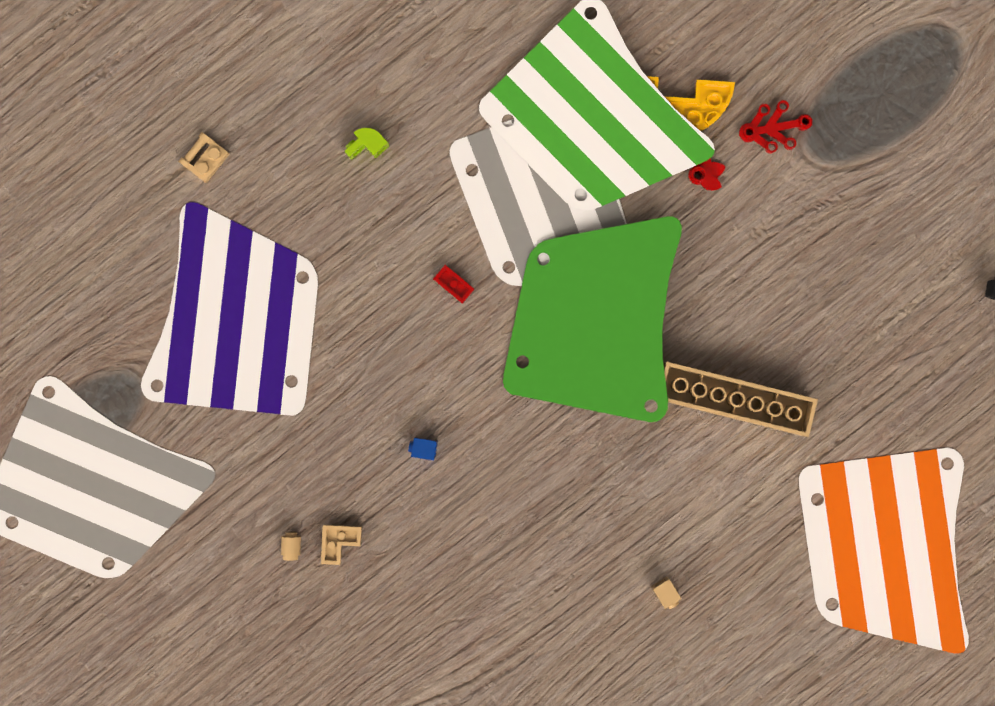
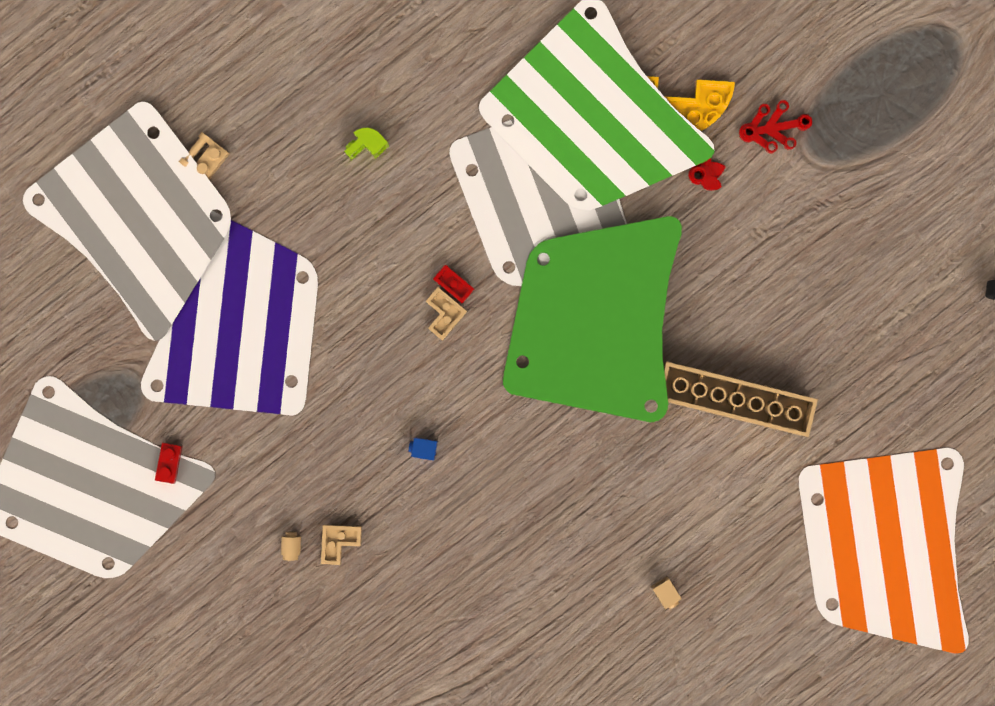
none -> piece [23,102,231,341]
none -> red plate [155,443,183,484]
none -> tan plate [426,287,467,341]

